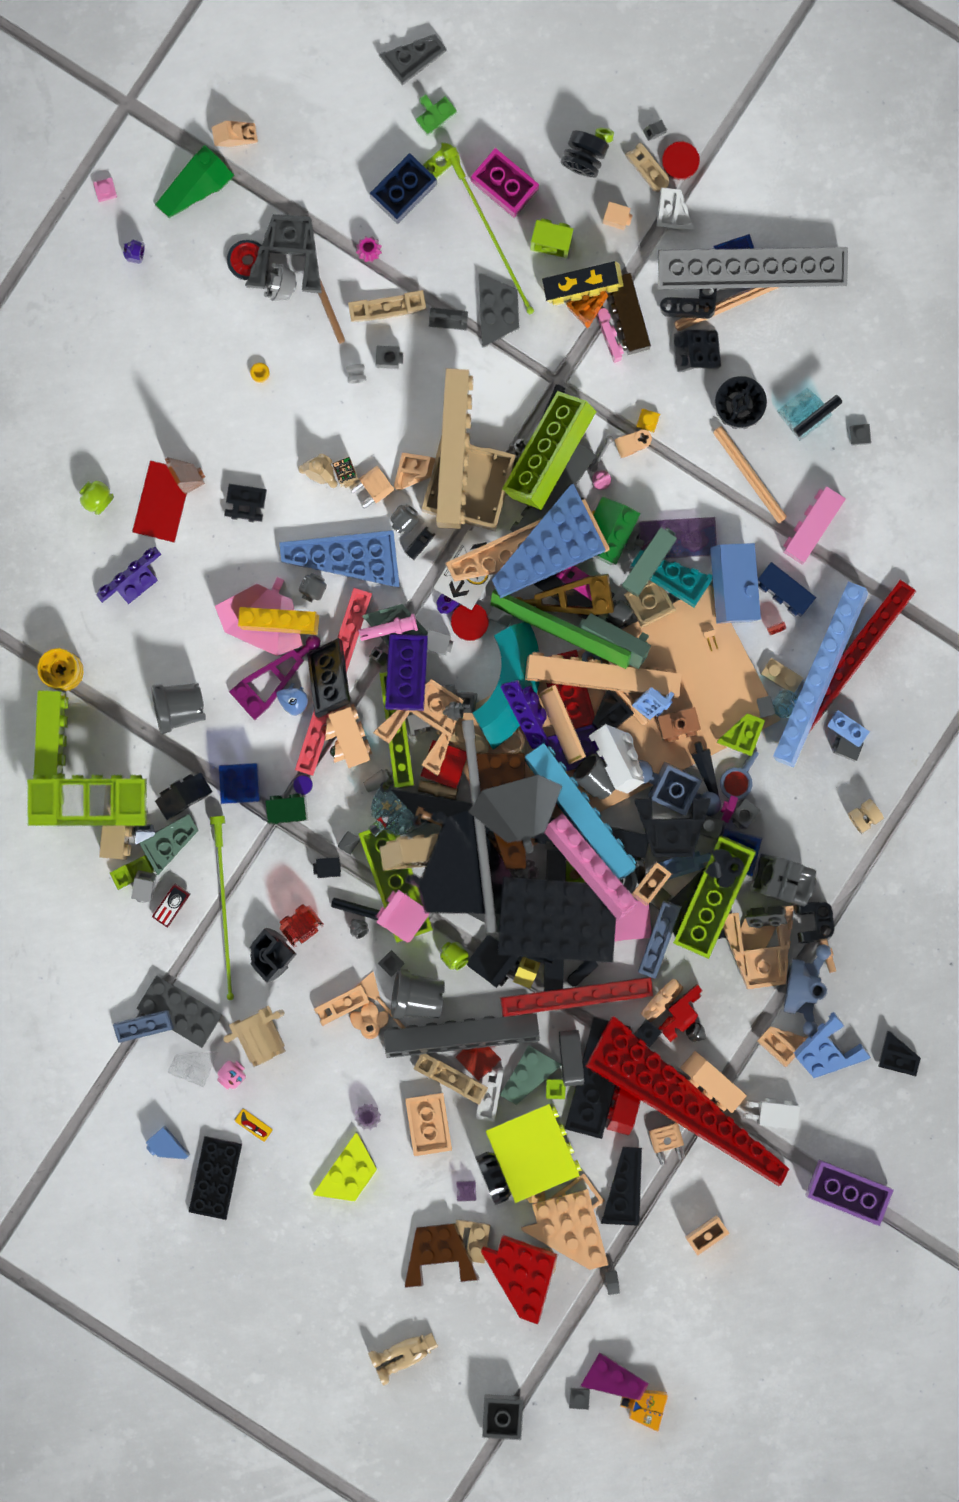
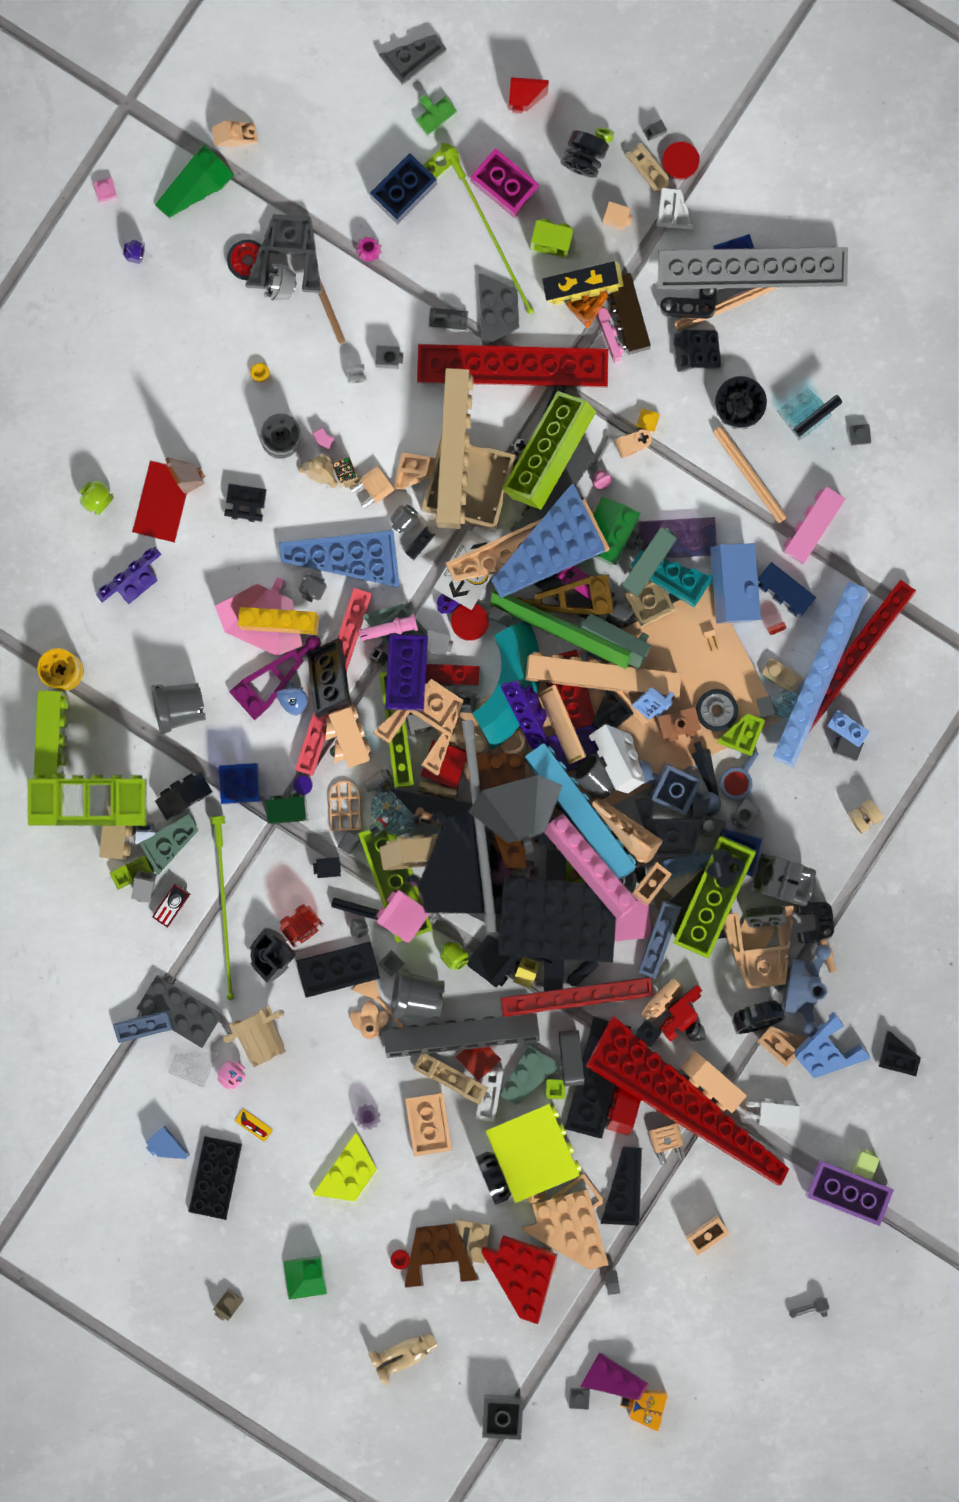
light nougat plate [314,984,370,1026] -> none
tan slope [348,290,426,322] -> none
dark grey plate [443,701,463,721] -> none
clear purple tile [456,1181,476,1201] -> none
dark pink plate [720,795,738,823] -> none
none -> dark tan bracket [213,1288,244,1321]
none -> dark grey wheel [261,414,301,459]
none -> green slope [283,1255,327,1300]
none -> black tile [296,941,380,998]
none -> bright pink piece [313,428,334,451]
none -> light nougat window [328,781,361,832]
none -> red tile [390,1249,410,1269]
none -> red plate [417,344,609,388]
none -> red plate [426,664,480,686]
none -> red slope [509,77,549,113]
none -> light nougat wedge [592,798,663,863]
none -> wheel [696,689,738,731]
none -> black gear [732,1000,786,1035]
none -> dark grey piece [789,1297,830,1318]
none -> yellowish green brick [851,1149,880,1180]

